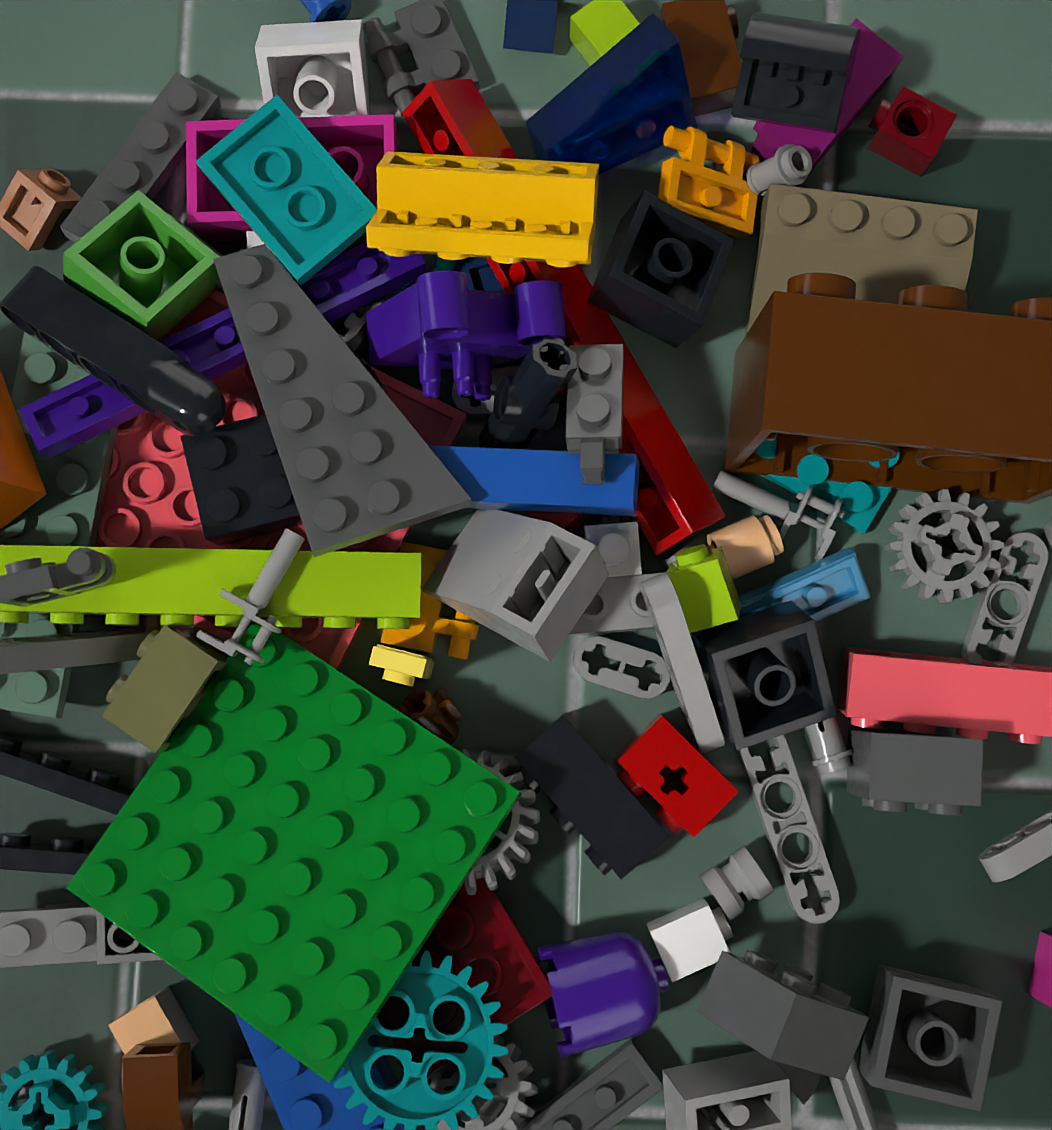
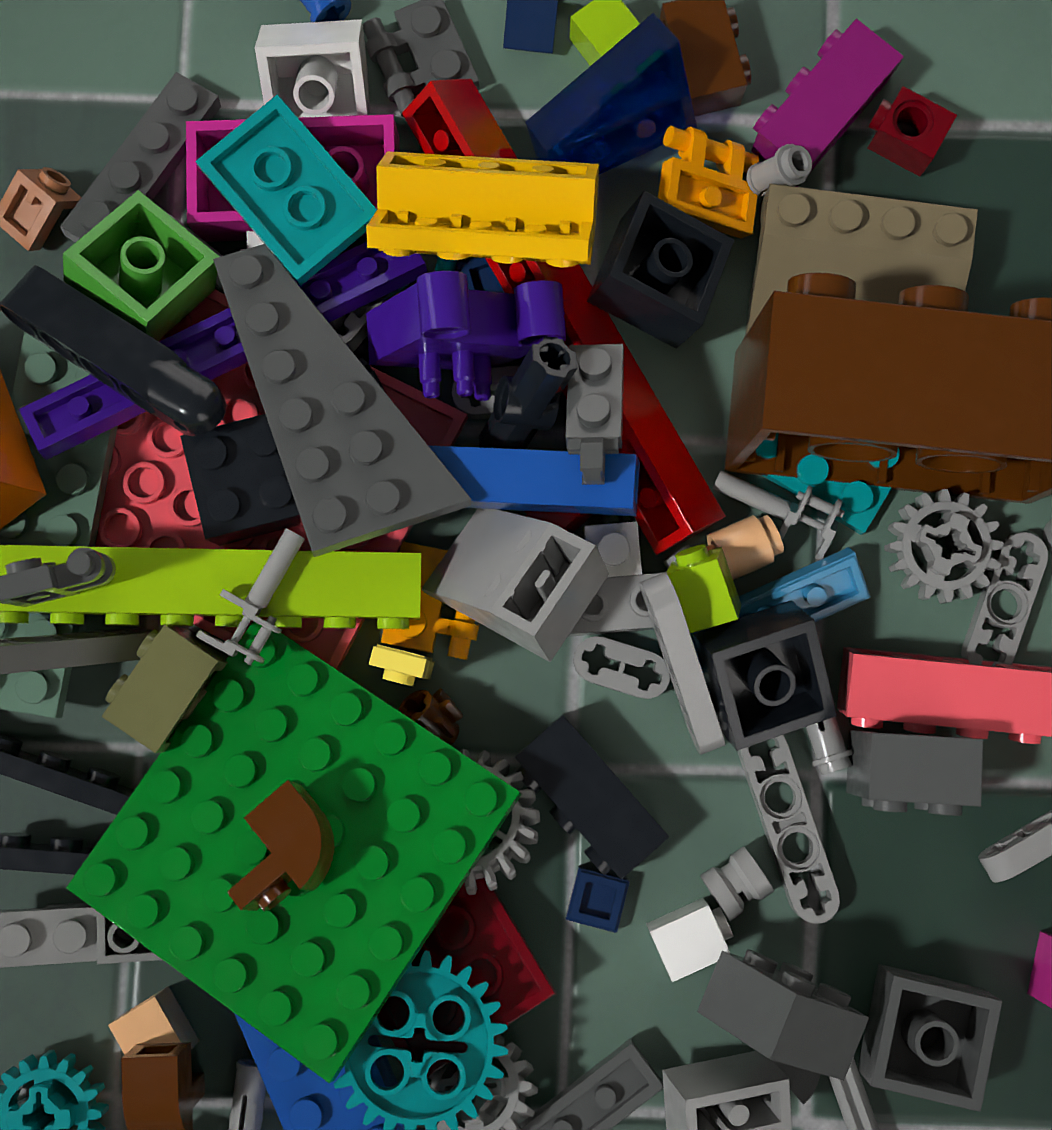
dark purple cylinder [536,932,669,1057] -> none
red brick [615,715,739,837] -> none
black brick [731,12,862,134] -> none
none -> reddish brown brick [227,780,334,912]
none -> dark blue tile [565,866,630,933]

